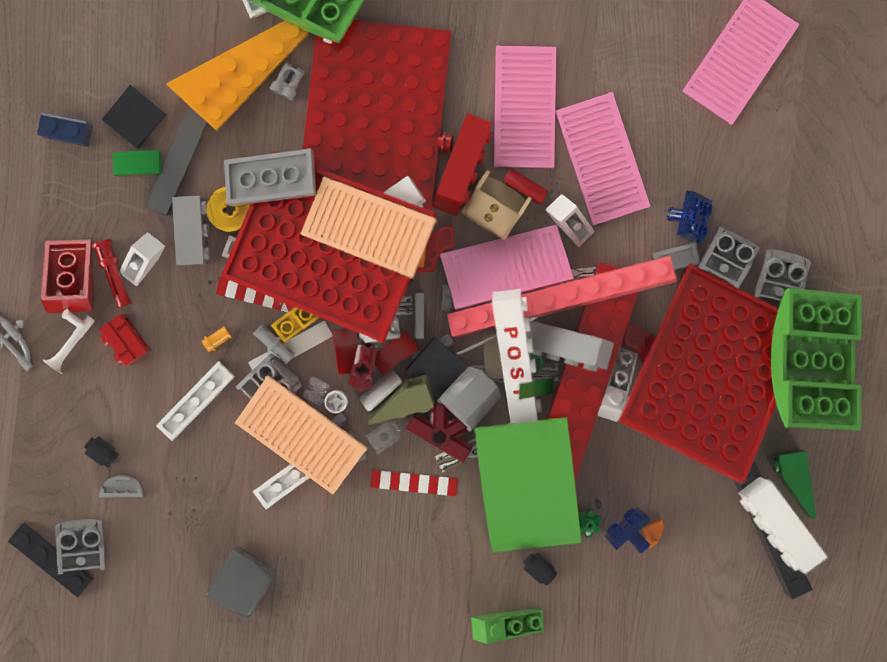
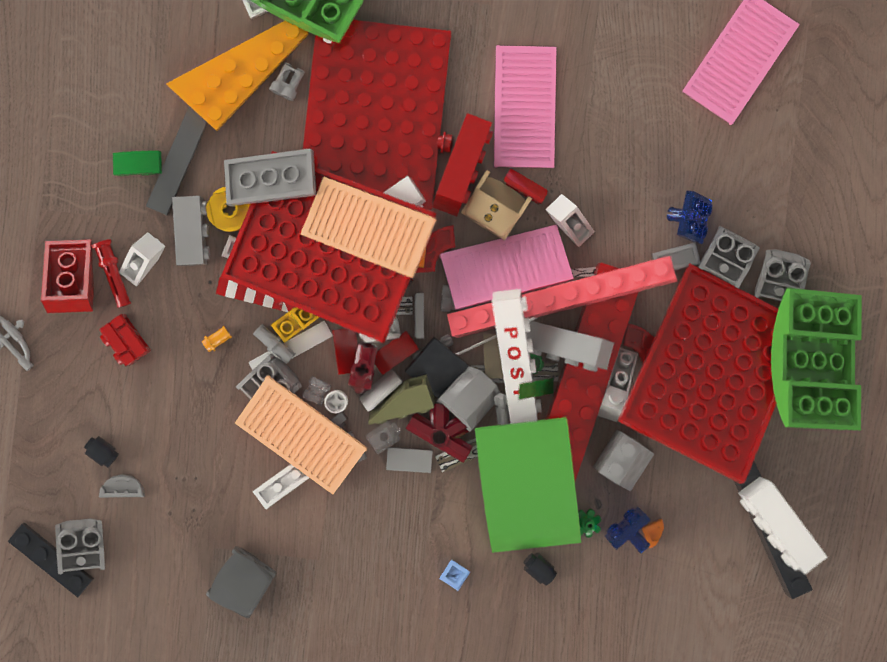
dark blue brick [37,113,93,147] -> none
white piece [43,309,95,374] -> none
black tile [102,85,167,149] -> none
white tile [156,361,236,441] -> none
sticker [370,470,458,496] -> none
bright green slope [471,609,544,644] -> none
bright pink window [555,92,650,225] -> none
green slope [772,449,817,519] -> none
none -> light grey tile [386,447,432,473]
none -> light blue tile [439,559,470,591]
none -> light grey axle [494,393,511,425]
none -> light grey slope [593,430,654,491]

